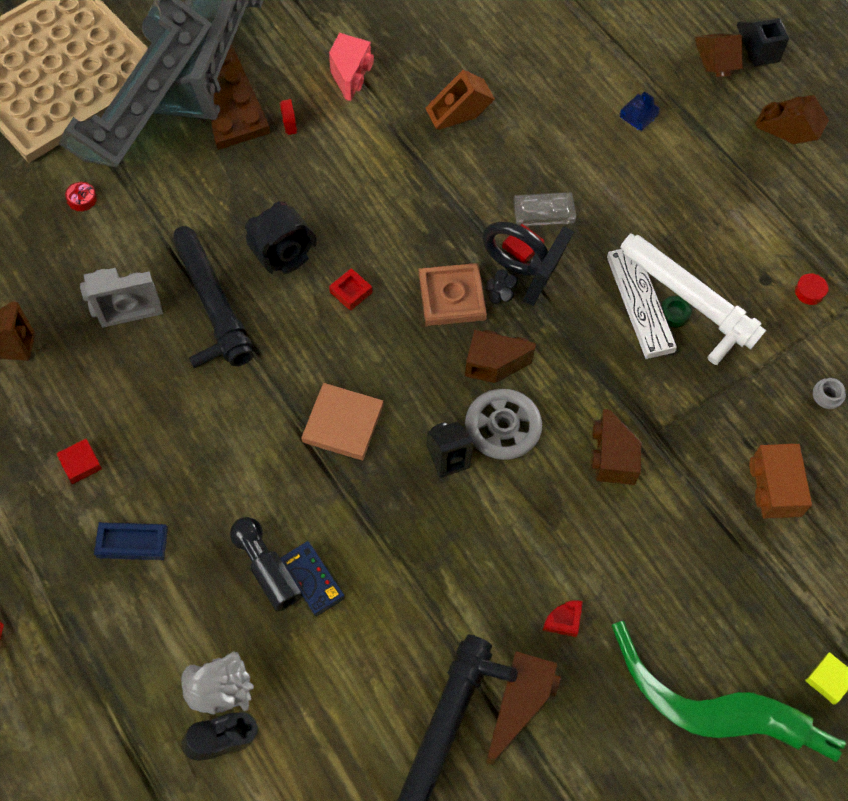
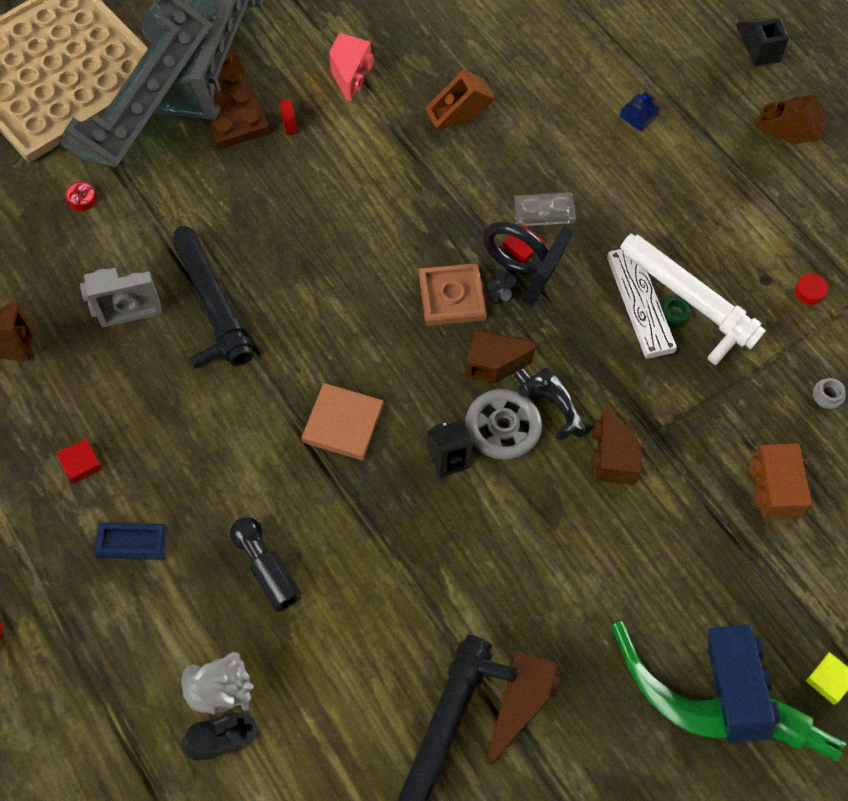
black brick [245,201,317,274] -> none
dark blue tile [280,541,345,617] -> none
red tile [329,268,373,311] -> none
red tile [542,600,583,637] -> none
reddish brown slope [695,33,743,77] -> none
none -> black animal [514,368,593,441]
none -> dark blue brick [707,624,780,743]

